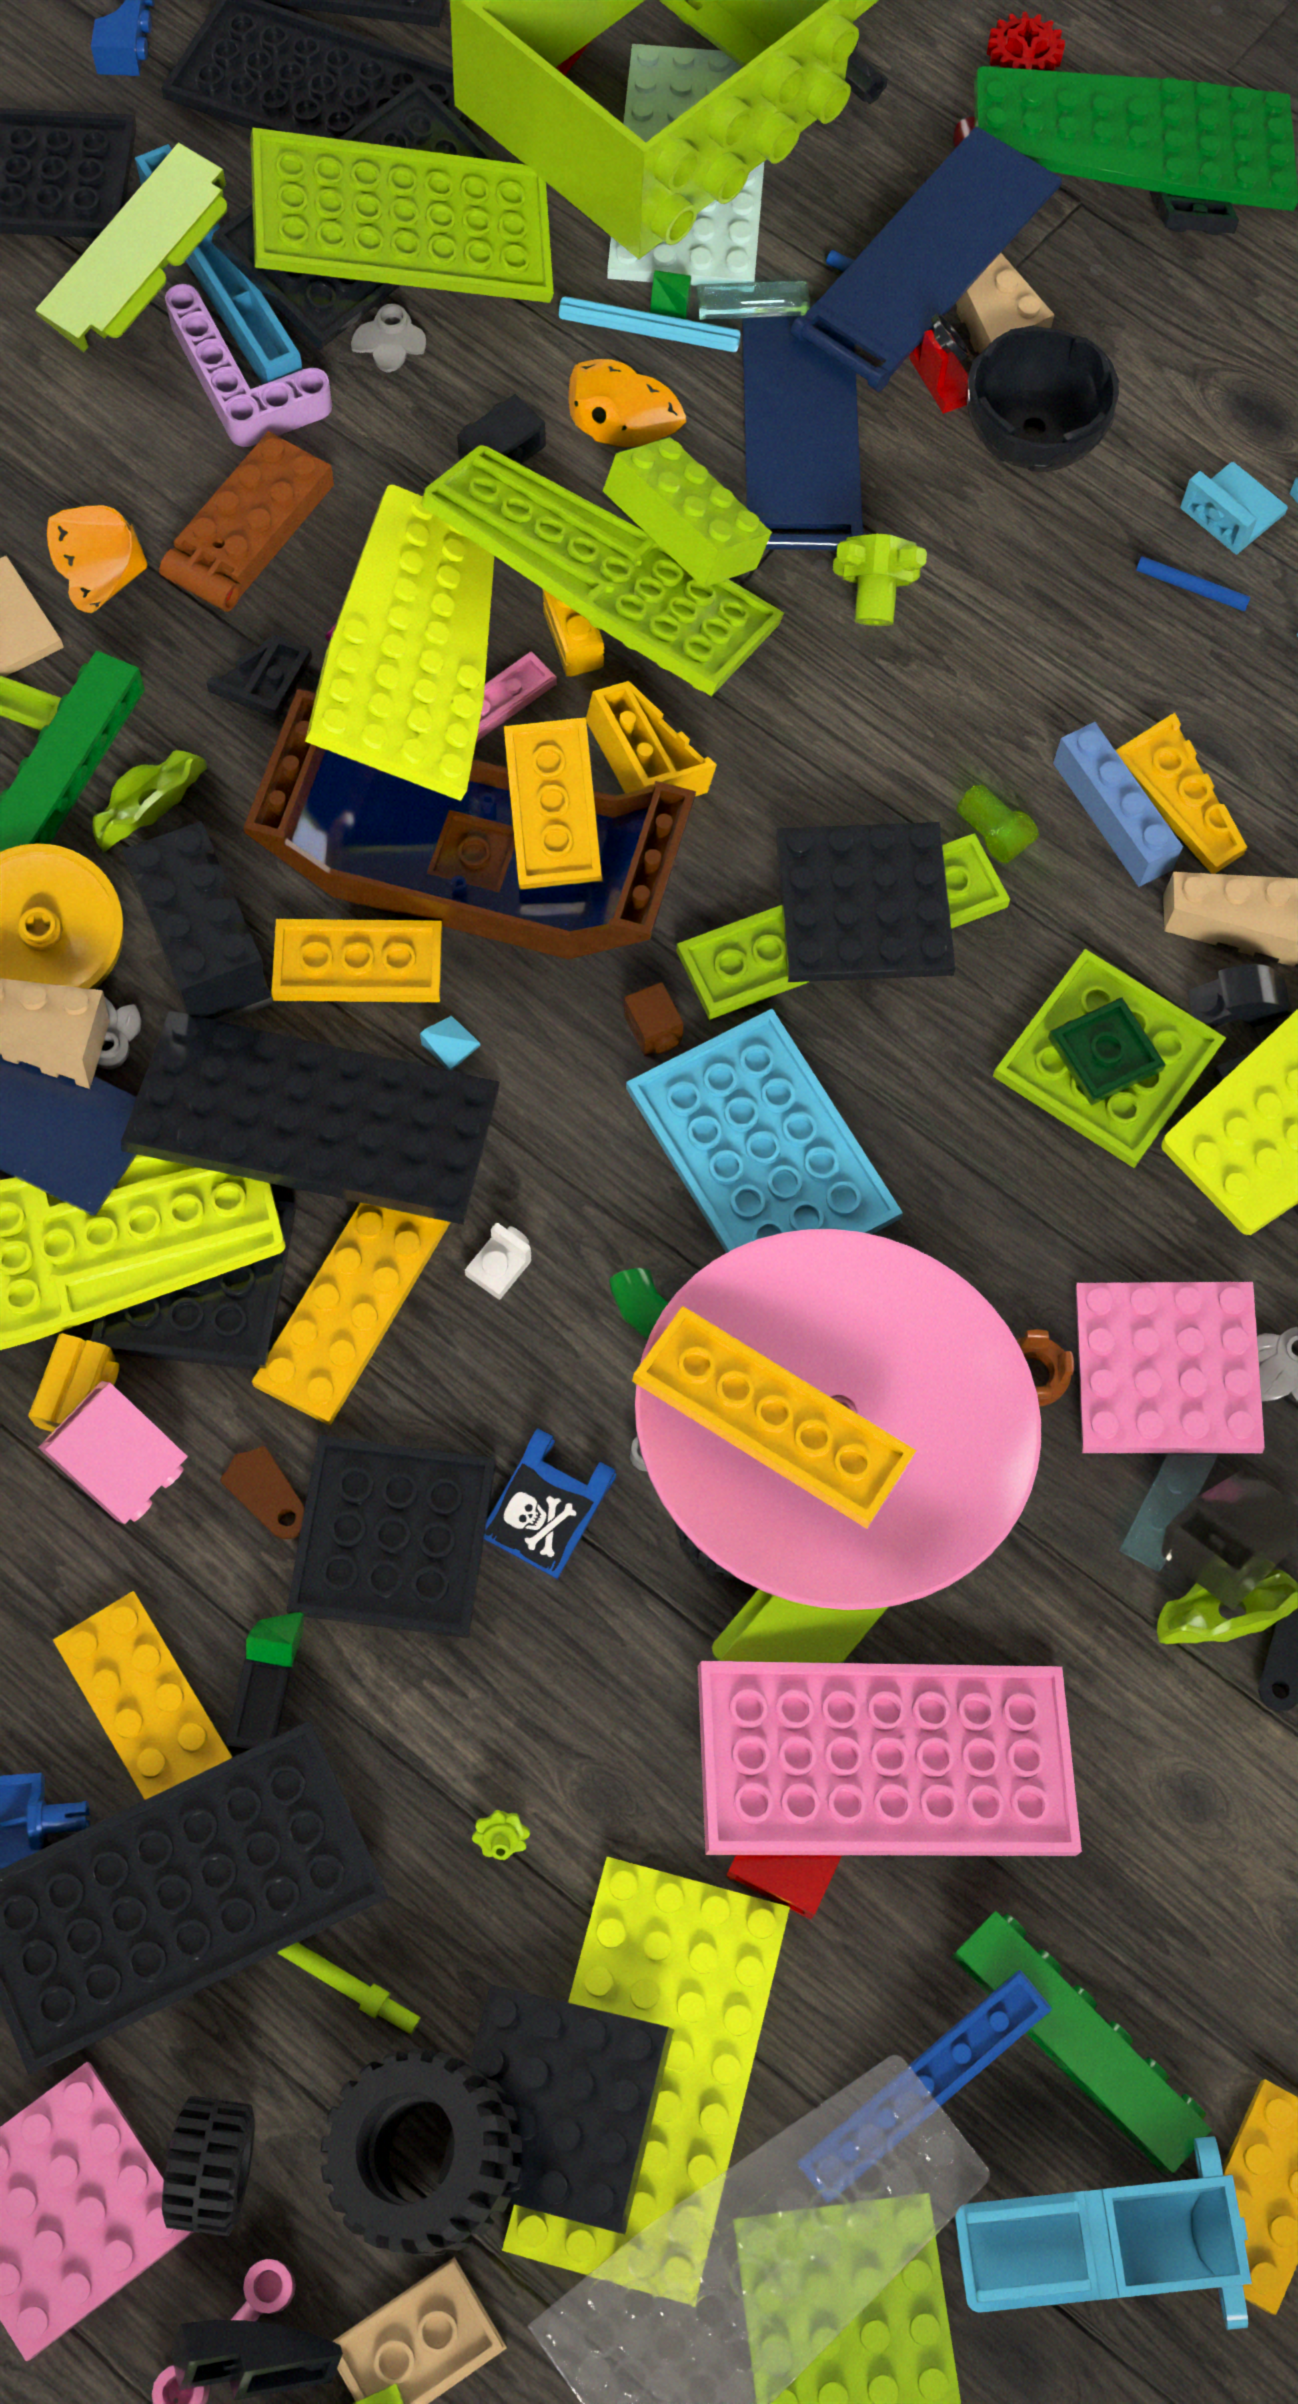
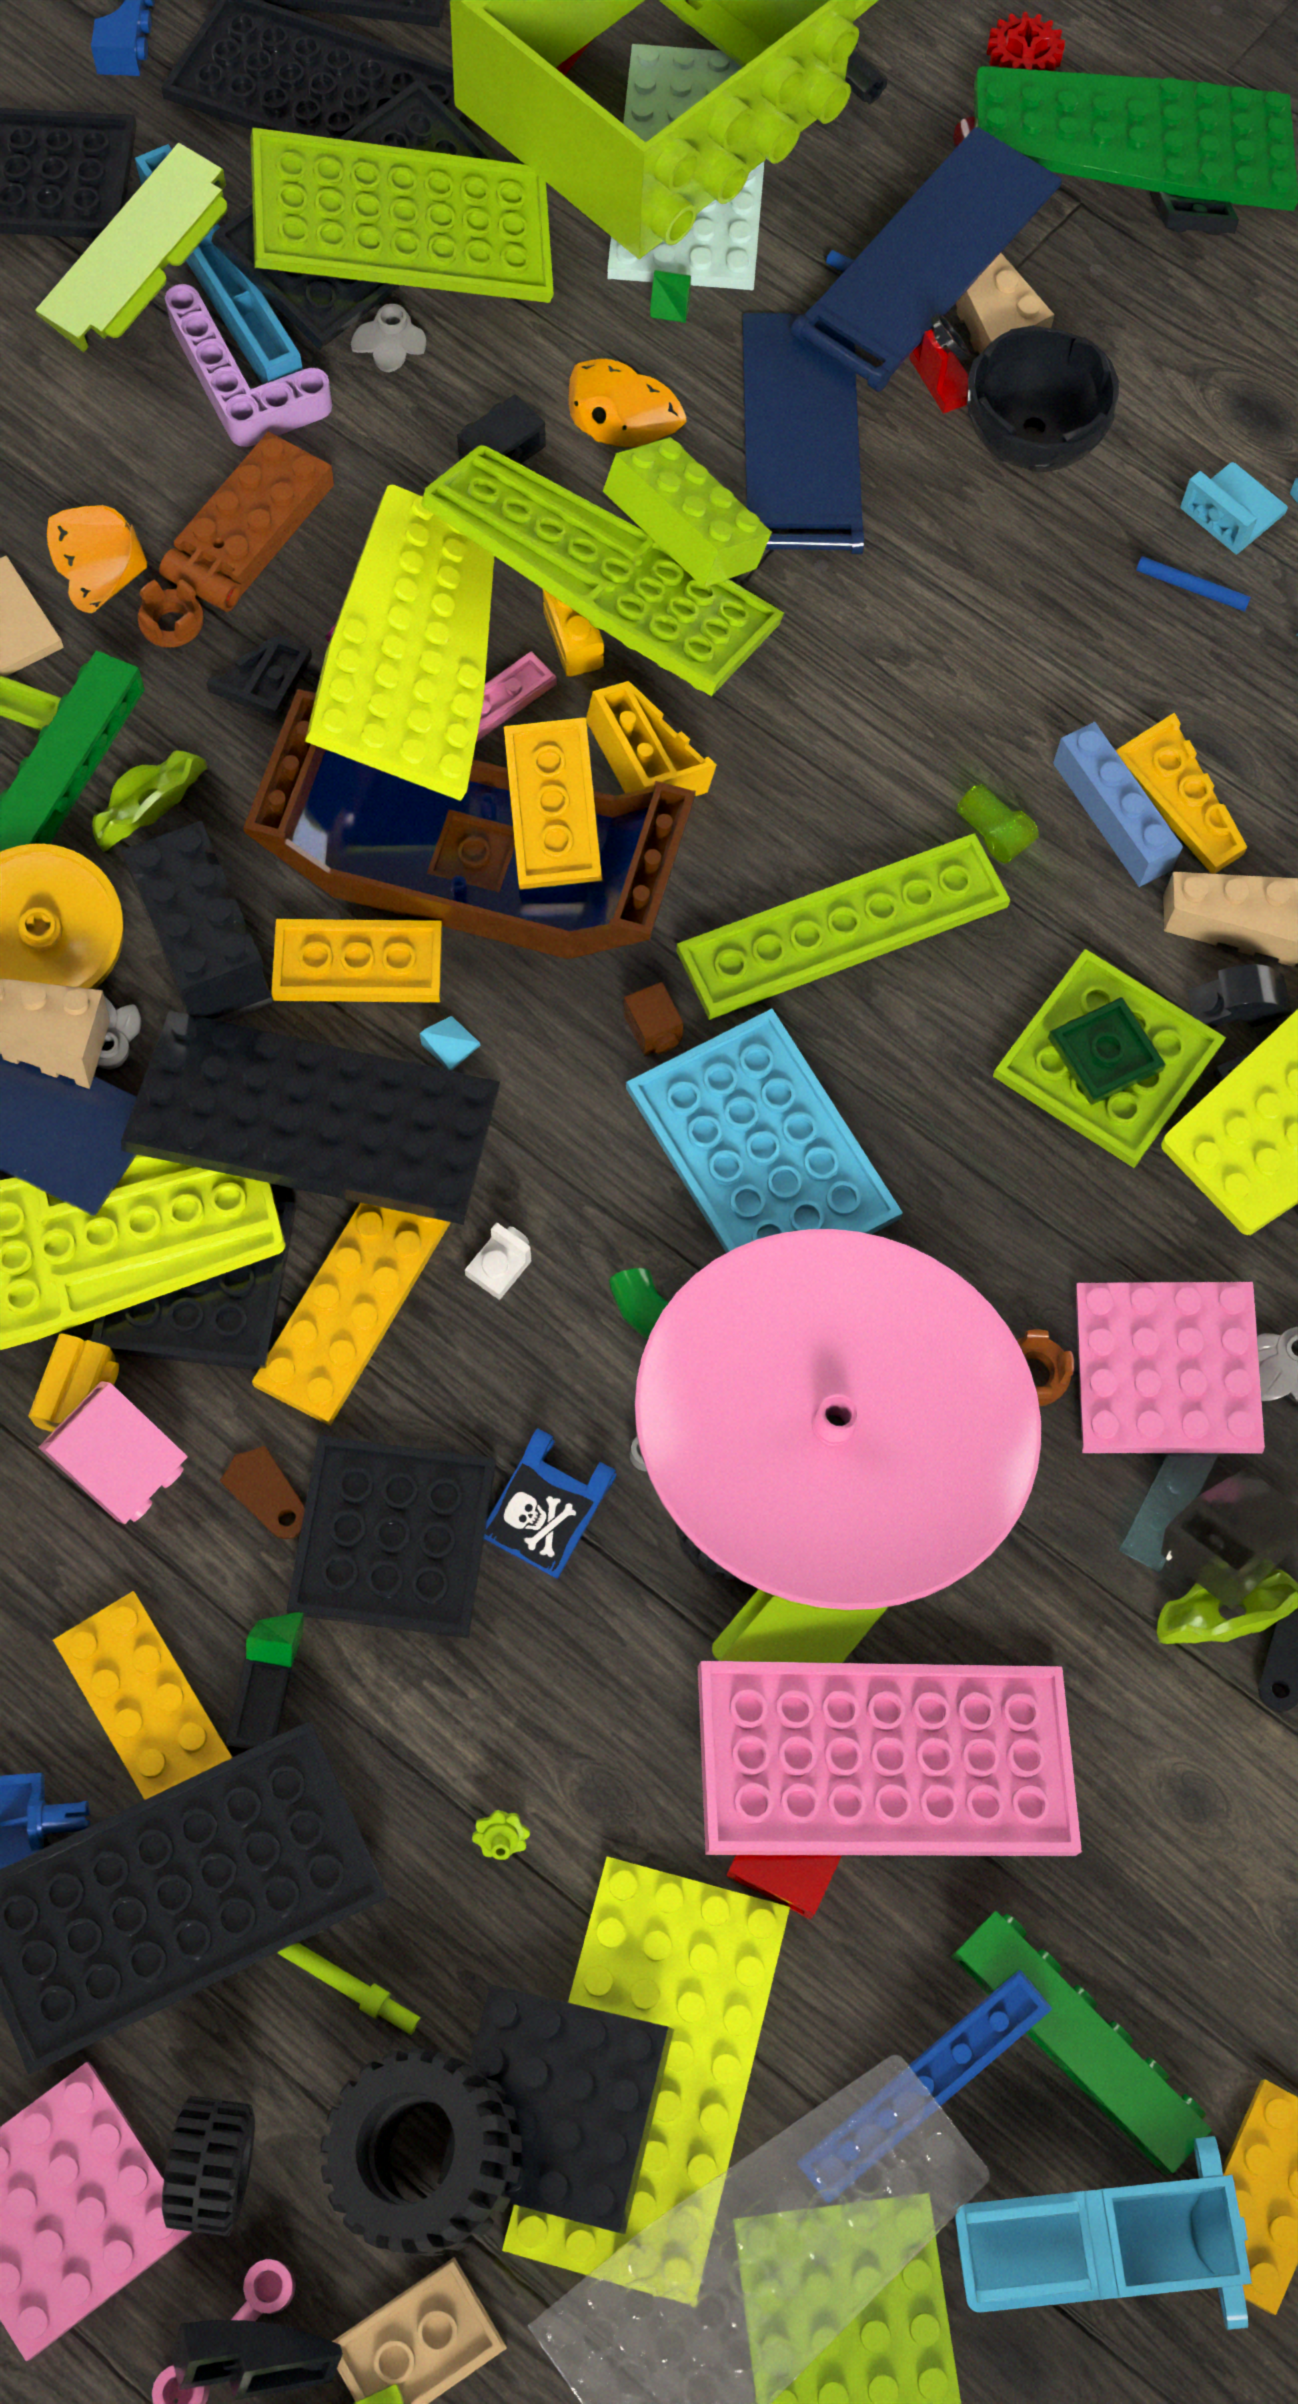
medium azure axle [559,296,741,352] -> none
yellow plate [632,1306,916,1529] -> none
clear light blue tile [696,281,810,319] -> none
black plate [776,822,956,982] -> none
lime piece [833,534,927,626] -> none
none -> dark orange piece [138,579,204,647]

